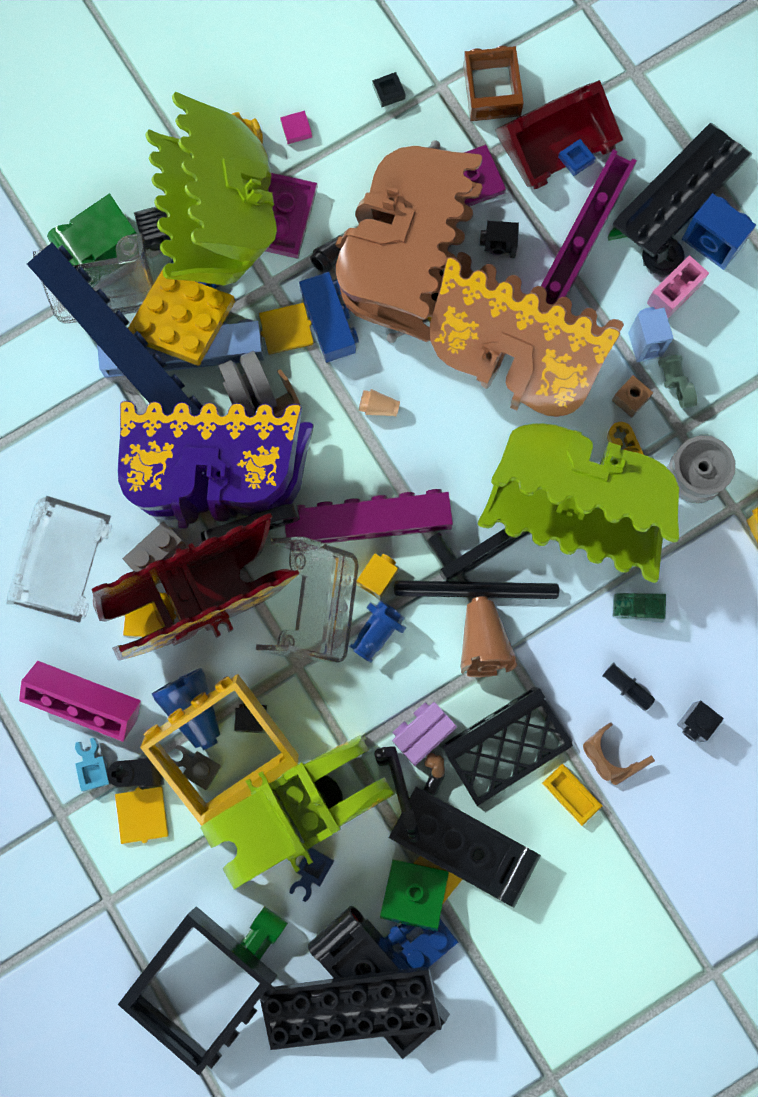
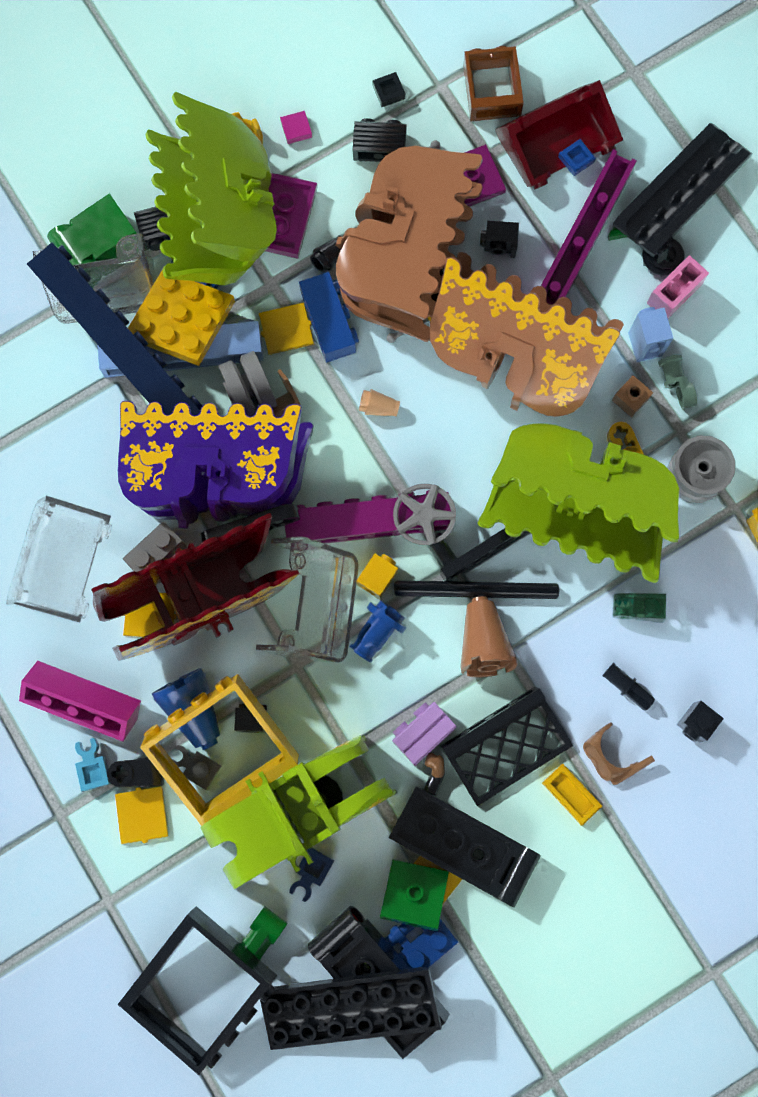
black hinge [374,746,420,842] -> none
blue brick [681,193,756,270] -> none
none -> black brick [352,118,407,162]
none -> light grey wheel [393,483,456,545]

